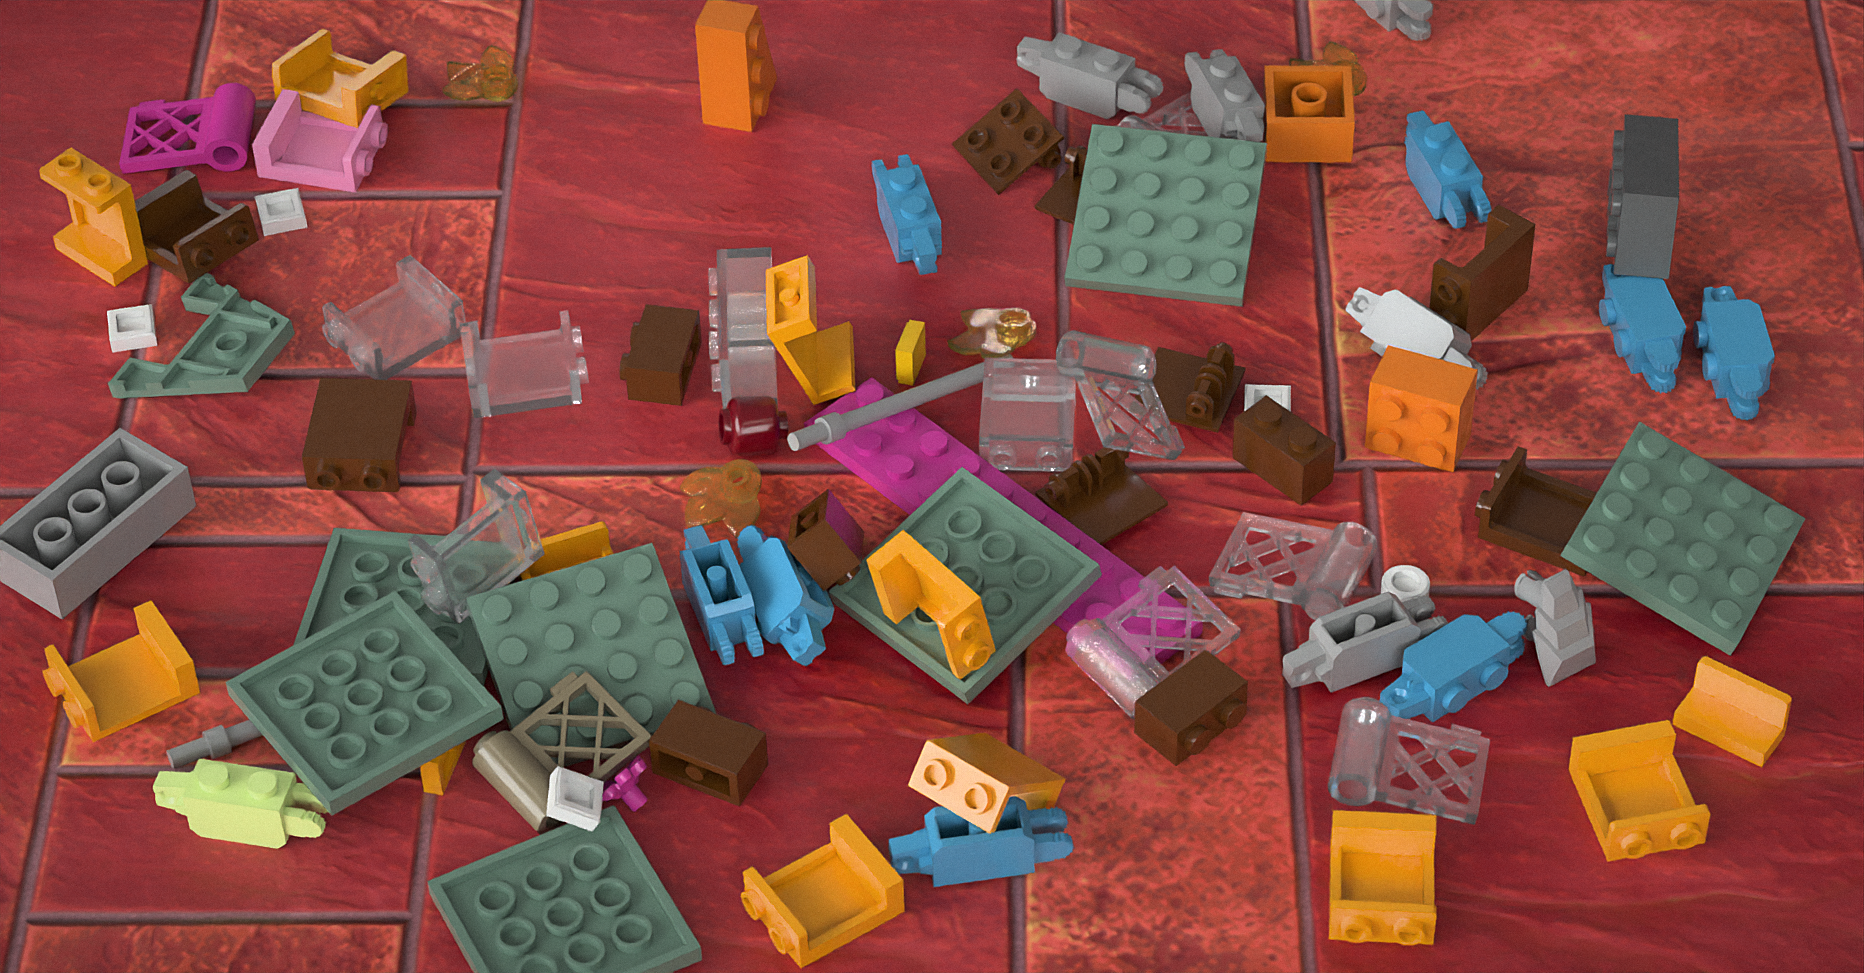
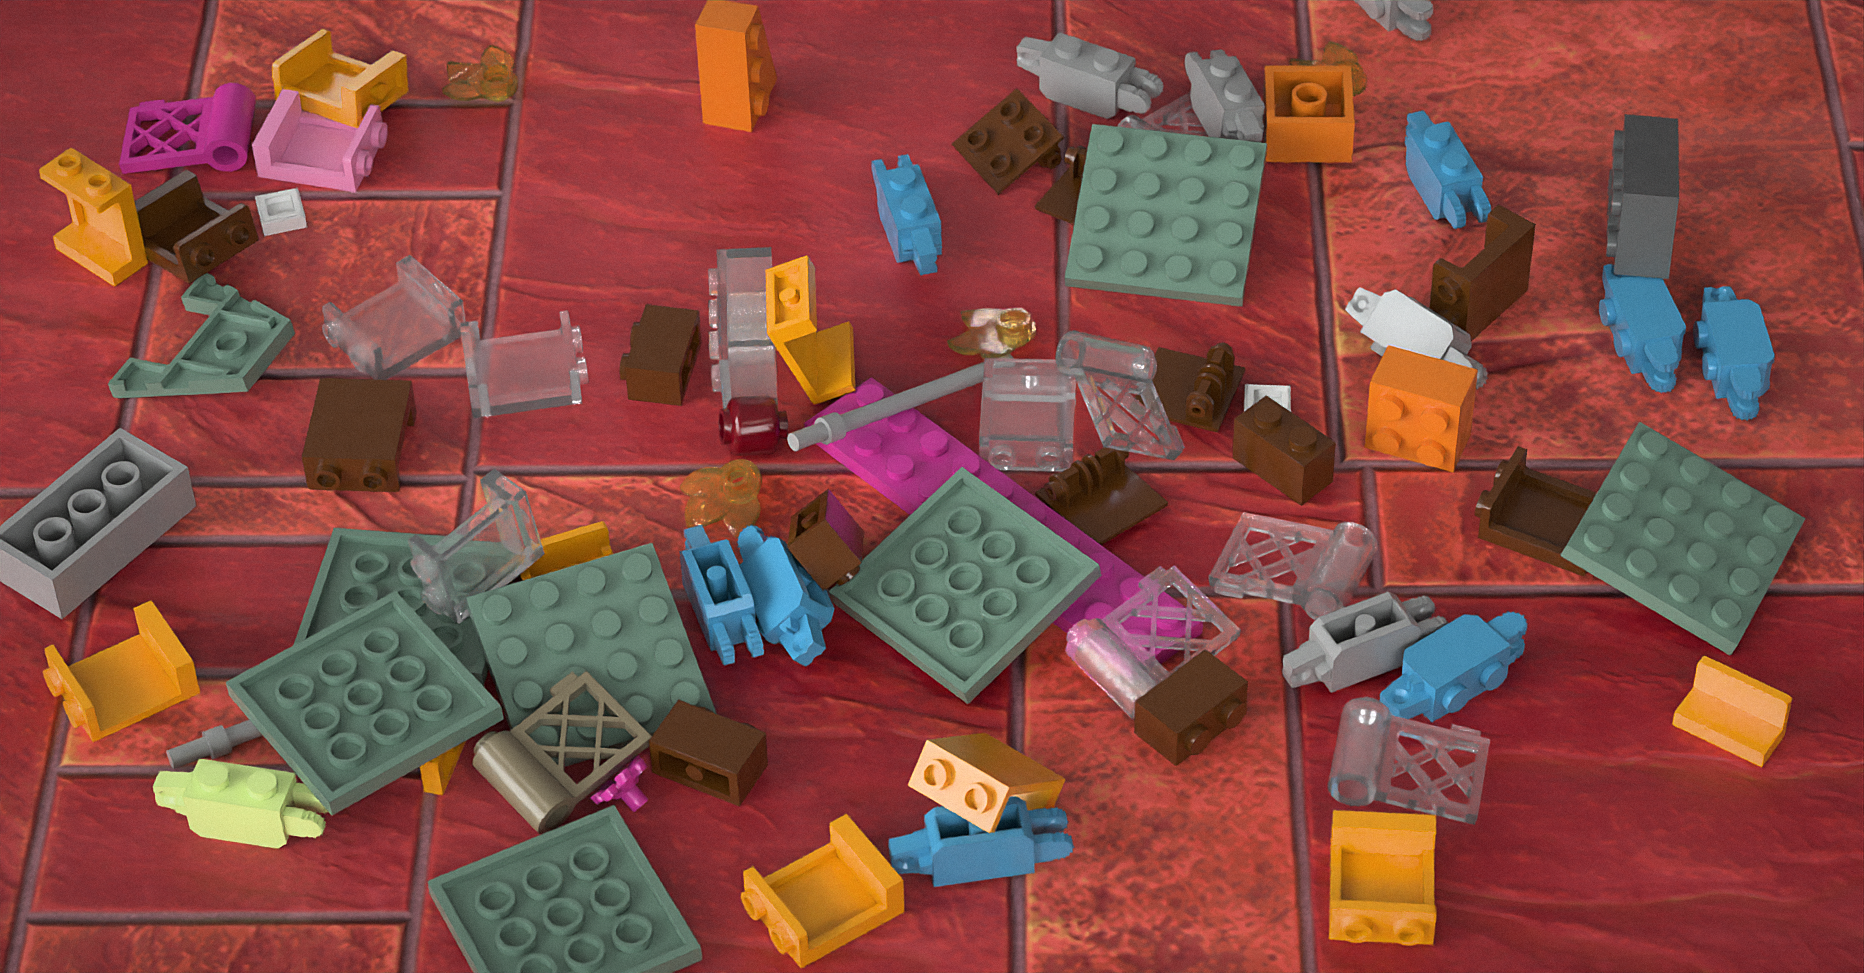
white tile [107,304,157,353] -> none
white tile [546,766,604,831] -> none
light orange panel [866,530,996,679] -> none
yellow tile [895,320,926,386] -> none
white tile [1381,565,1430,602] -> none
light grey connector [1514,569,1596,687] -> none
light orange panel [1569,720,1710,862] -> none

